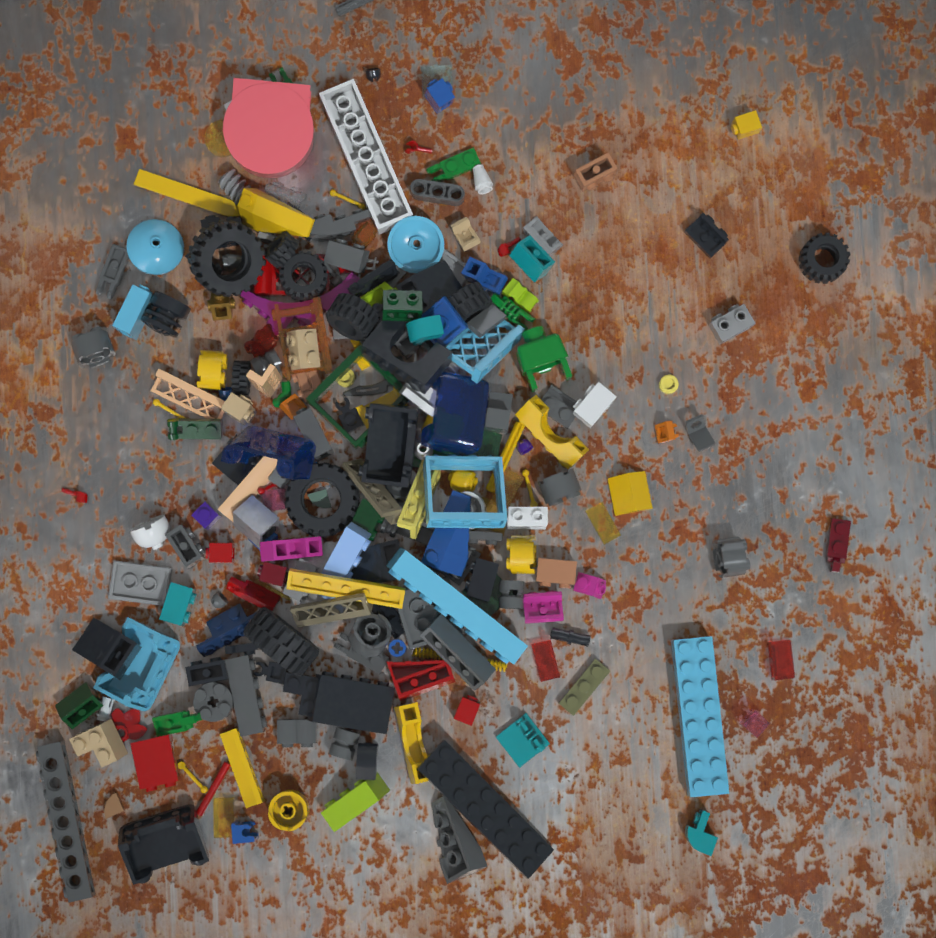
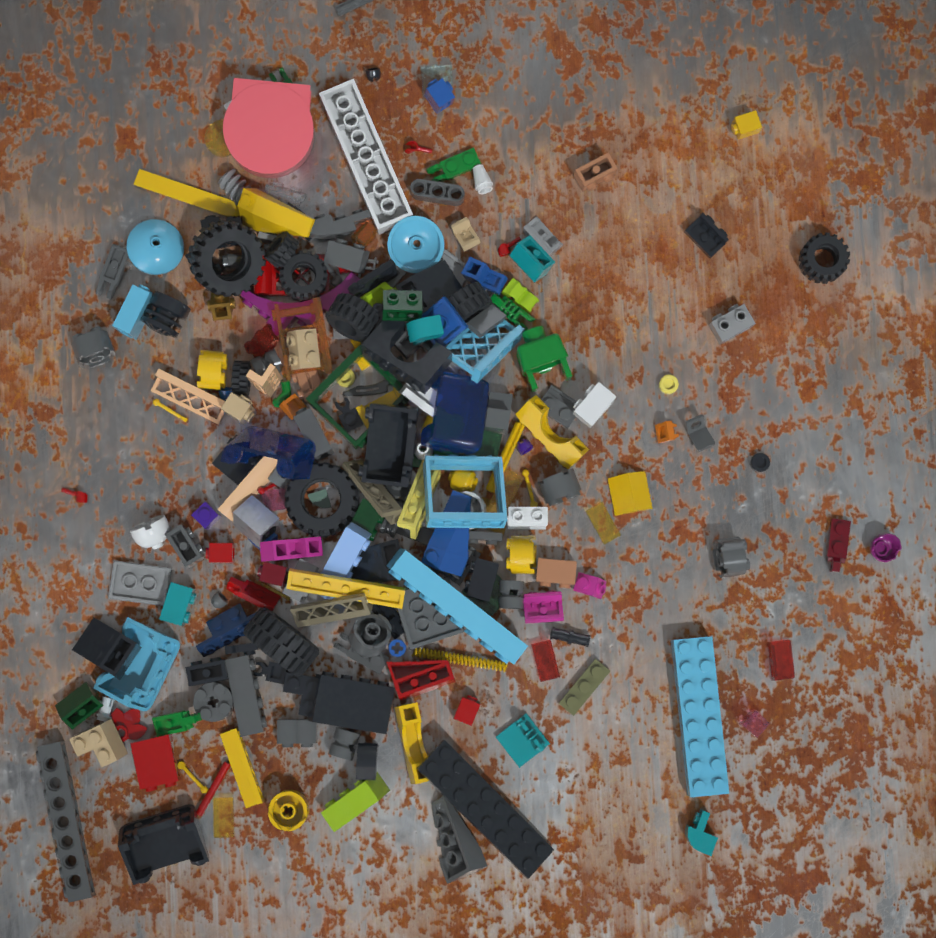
medium nougat tile [104,793,125,819] -> none
dark green plate [167,418,222,440] -> none
blue hinge [231,820,259,844] -> none
yellow hinge [329,189,366,209] -> none
dark grey brick [419,614,496,691] -> none
none -> black tile [750,453,770,473]
none -> magenta hair [870,533,902,563]

